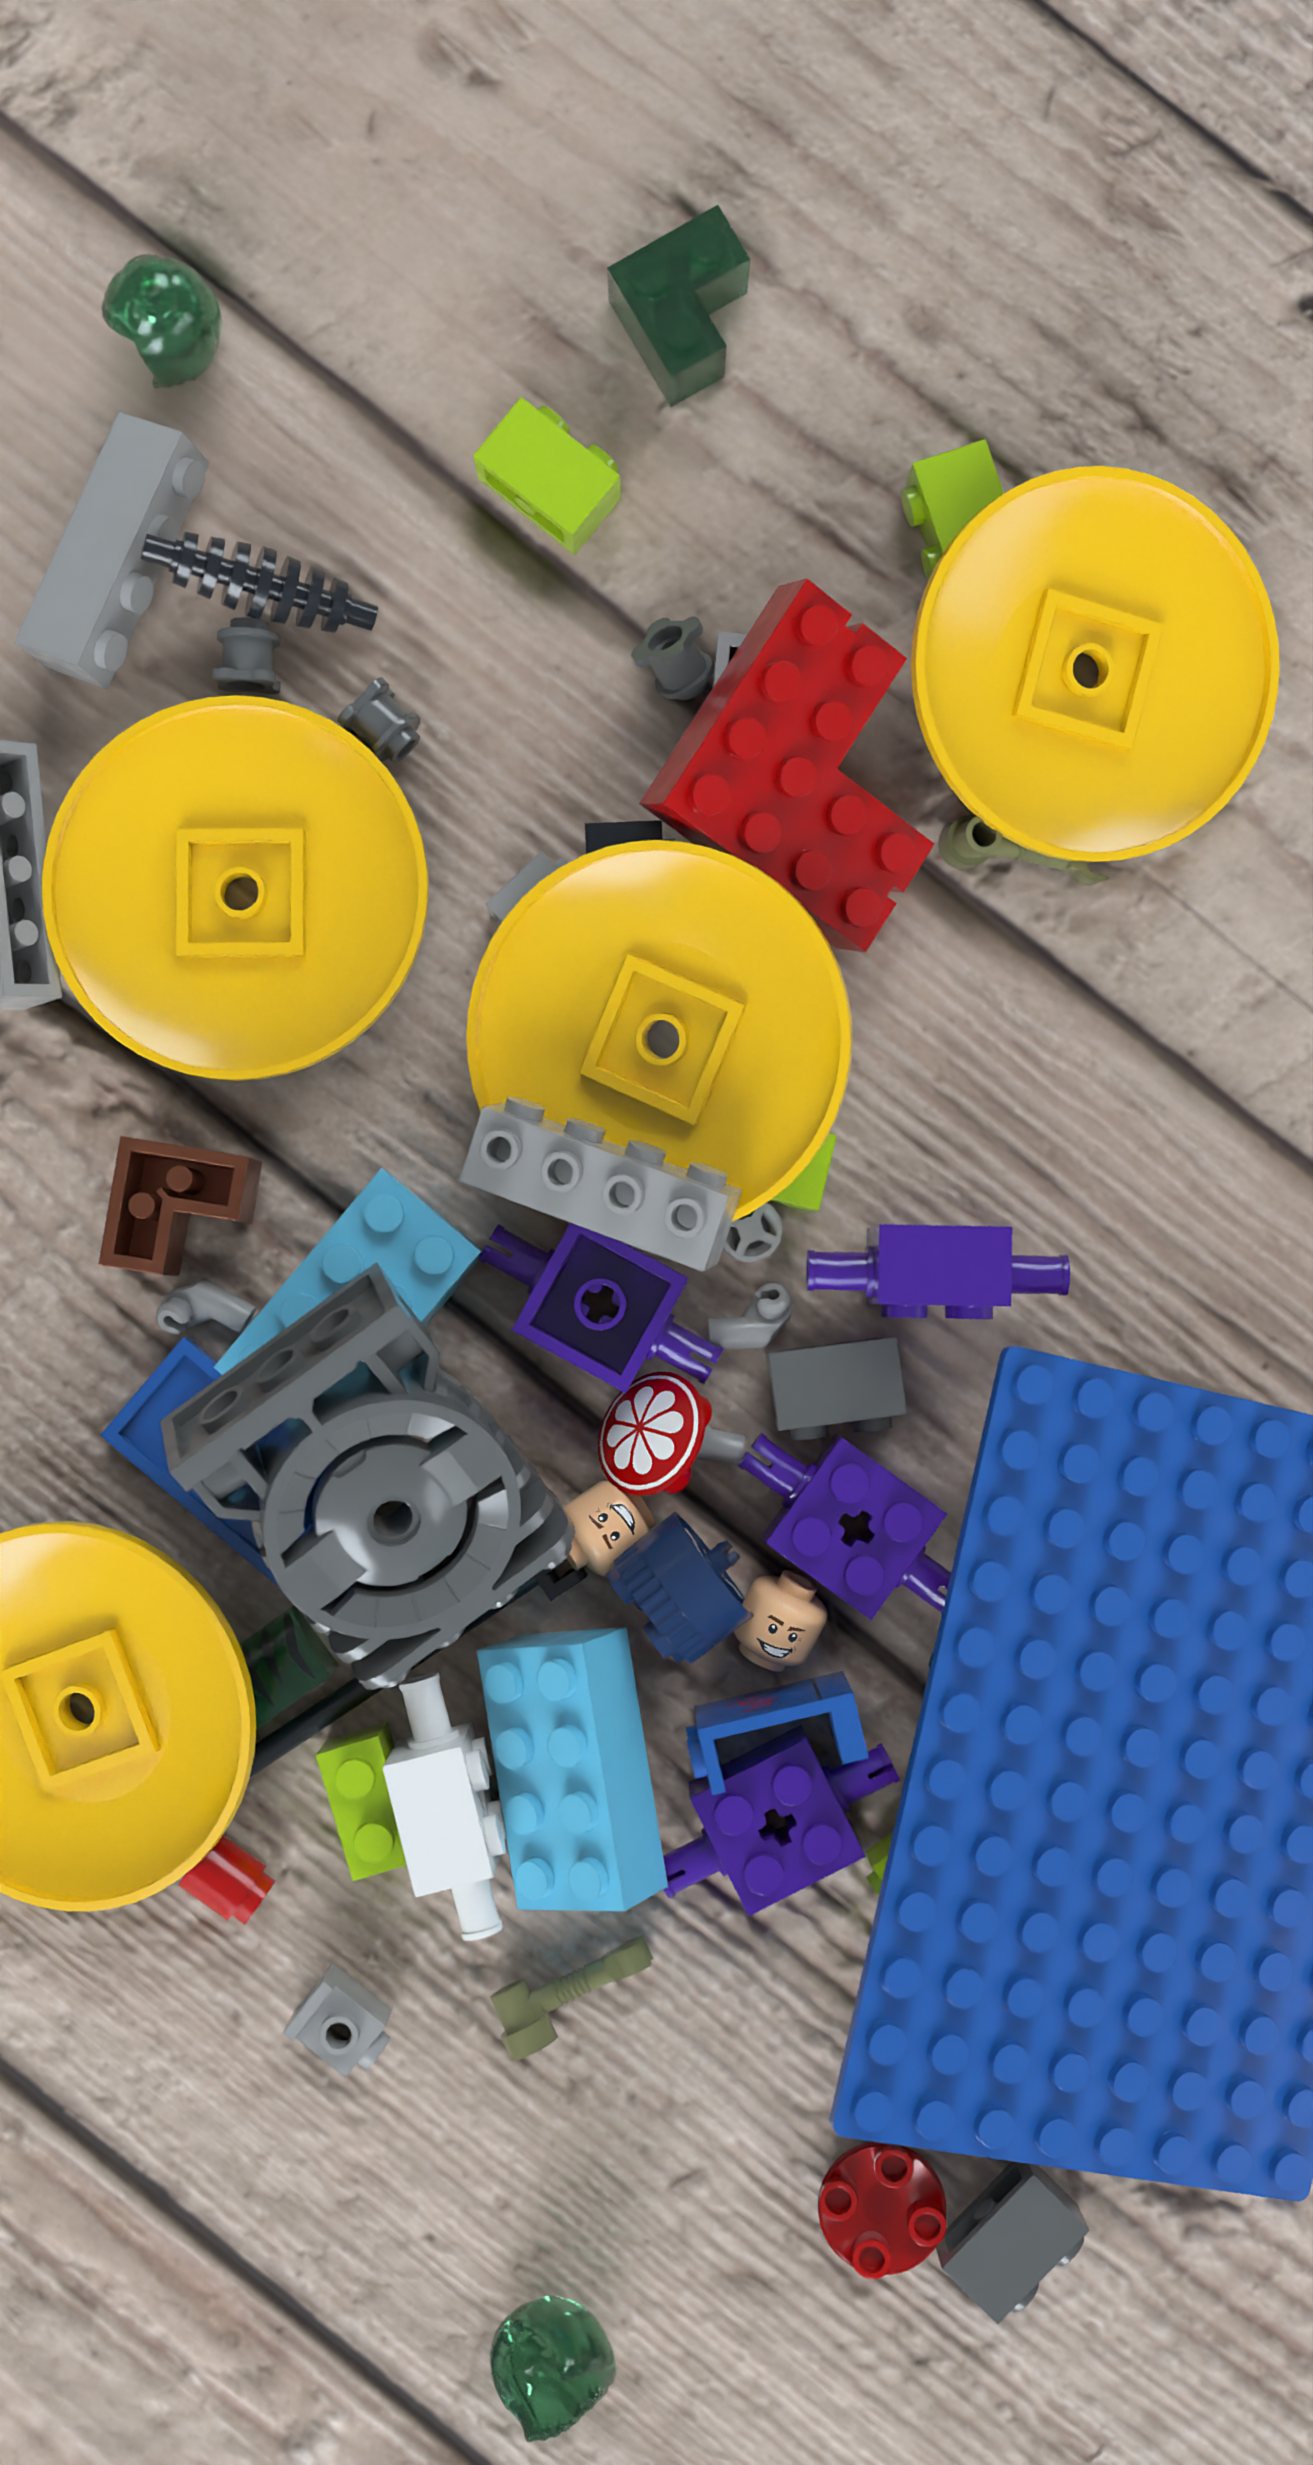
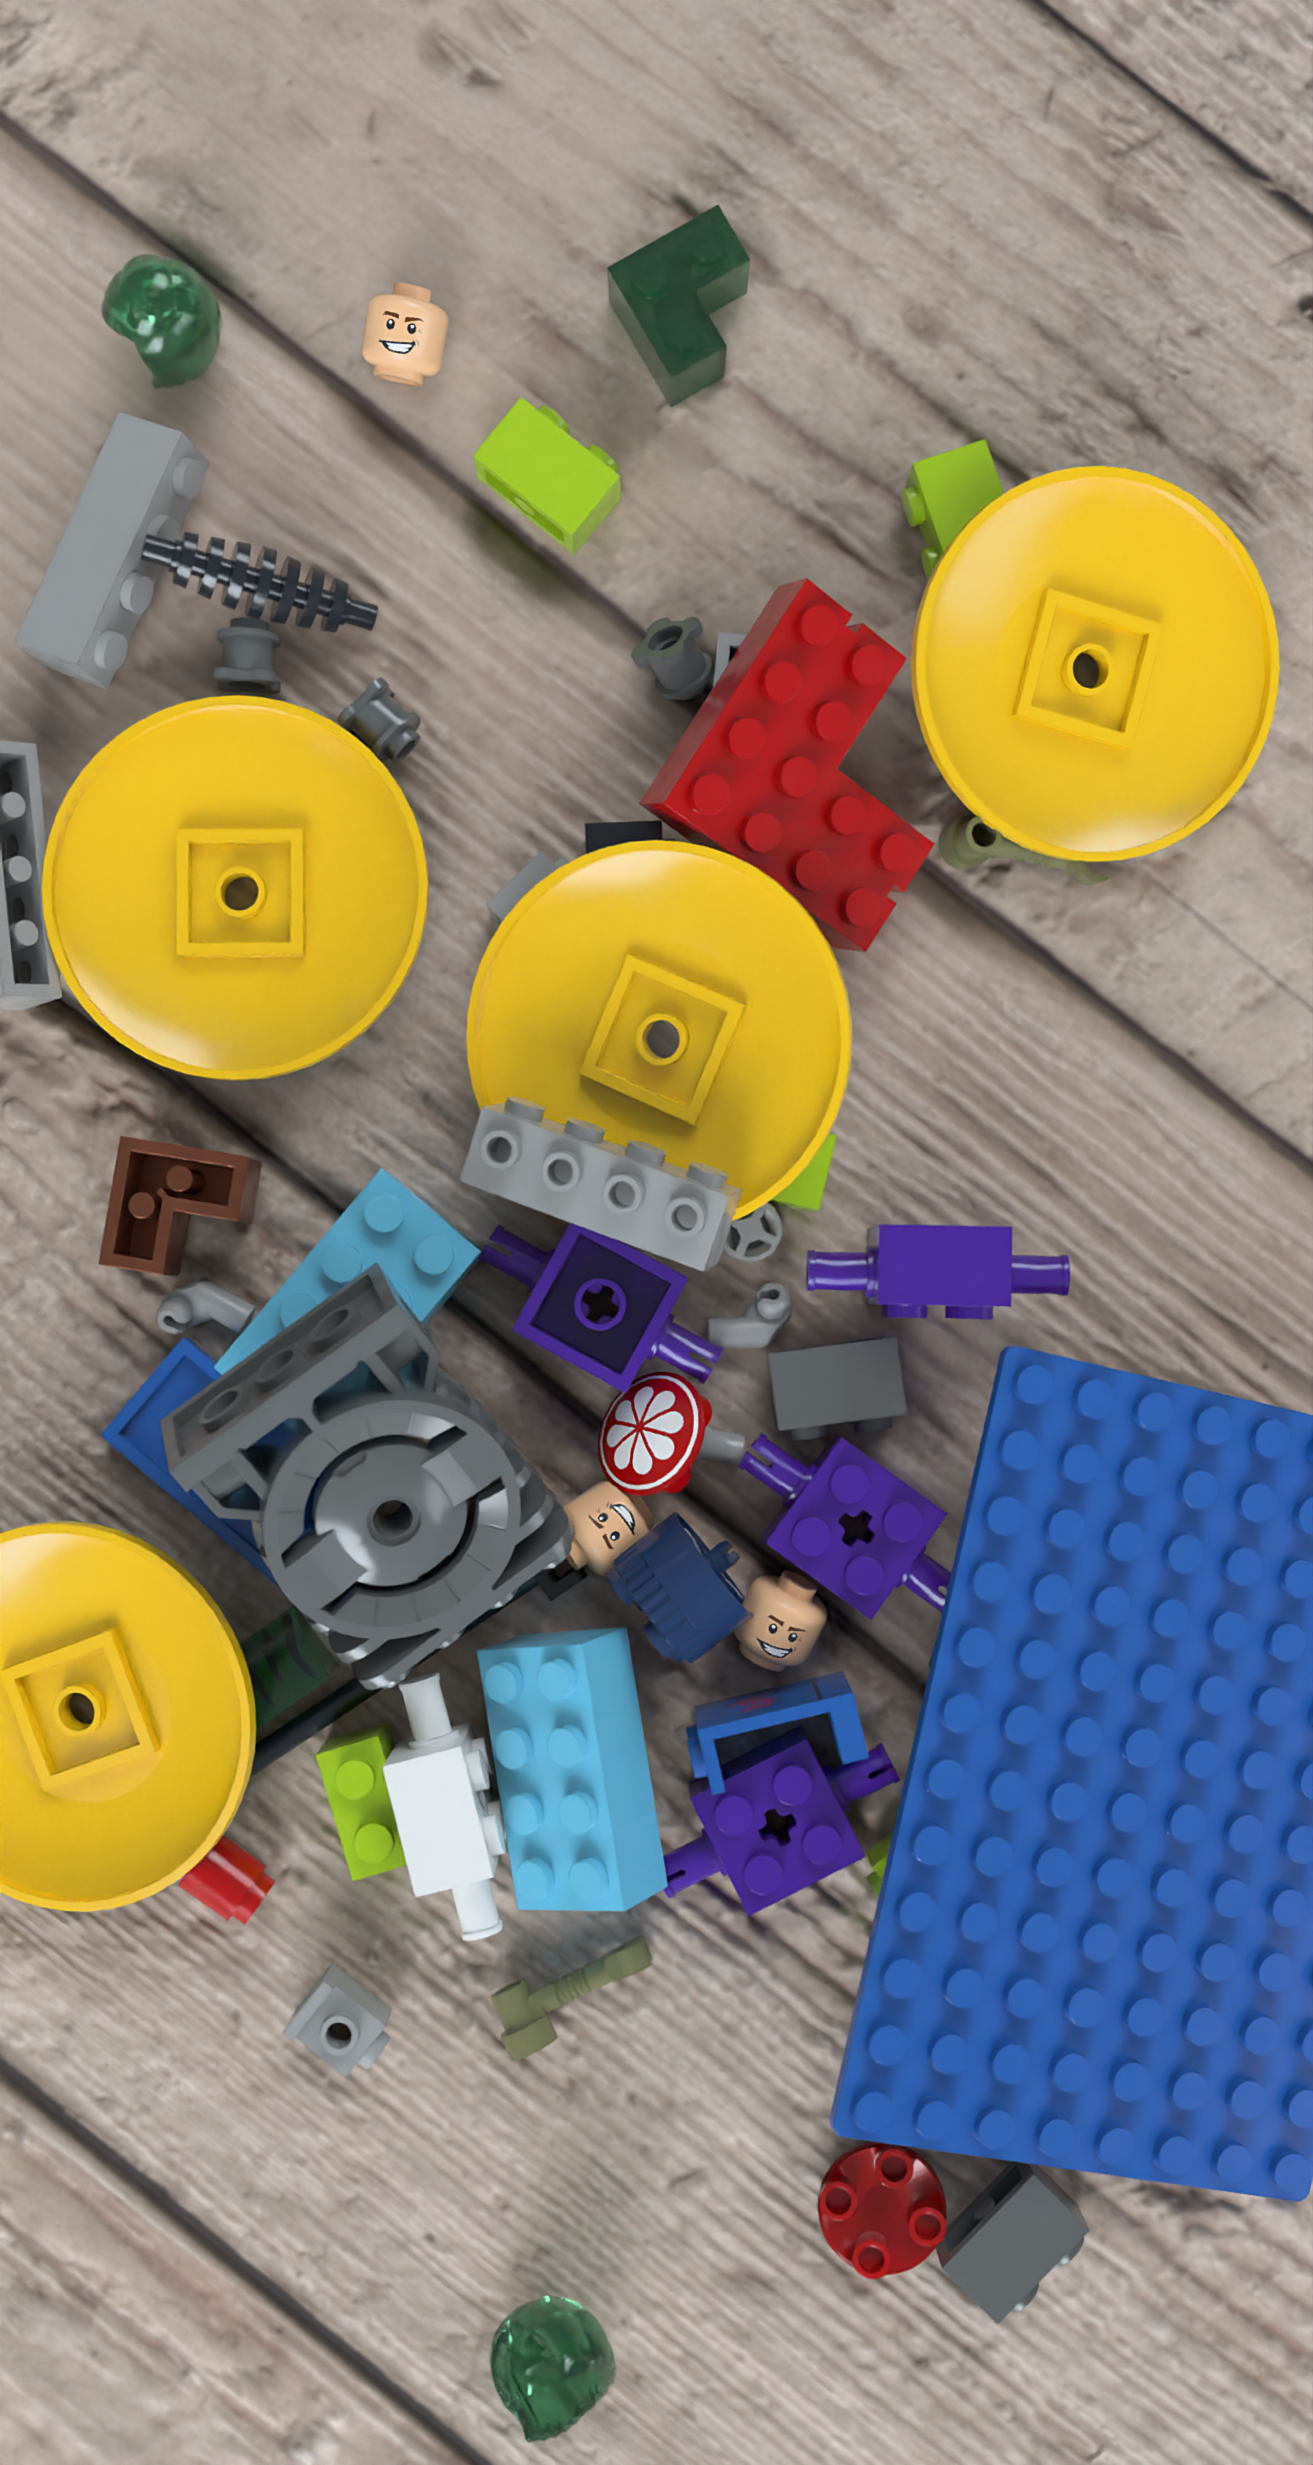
none -> light nougat head [361,283,449,386]

